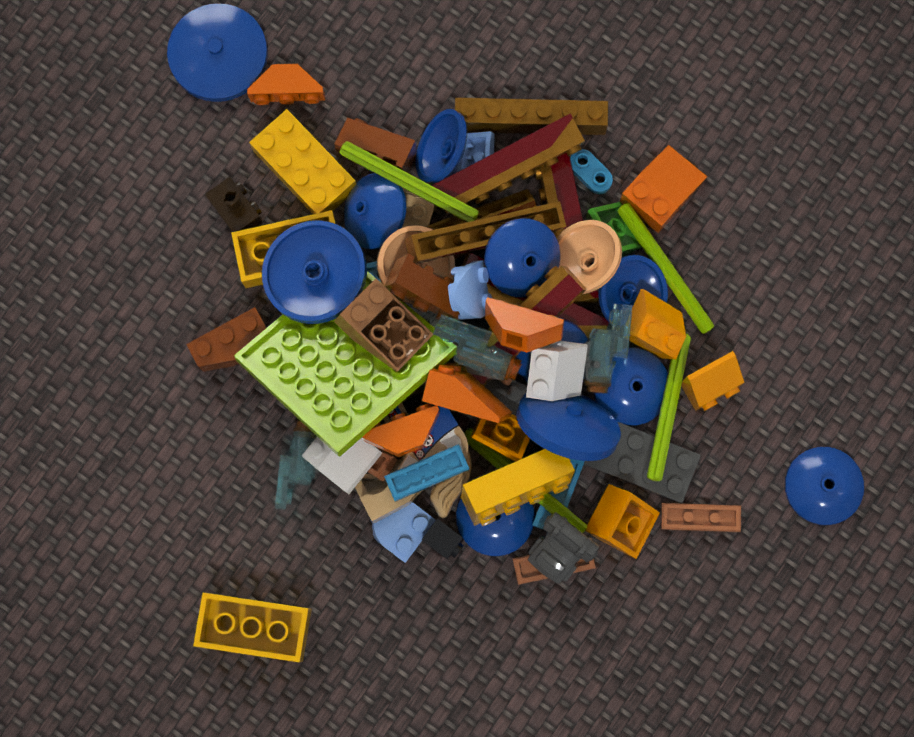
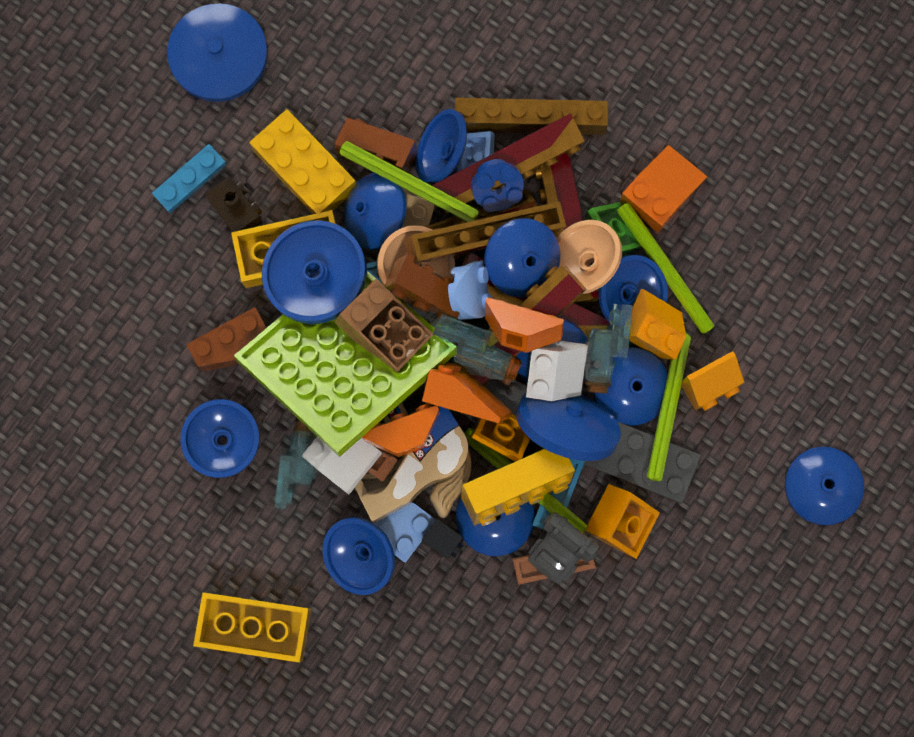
orange slope [247,64,325,105] -> none
dark azure plate [384,444,470,502] -> none
dark azure plate [570,149,613,194] -> none
nougat tile [661,503,741,532] -> none
none -> dark azure plate [152,144,227,213]
none -> blue dish [181,399,260,478]
none -> blue dish [323,517,395,595]
none -> blue plate [471,159,524,212]

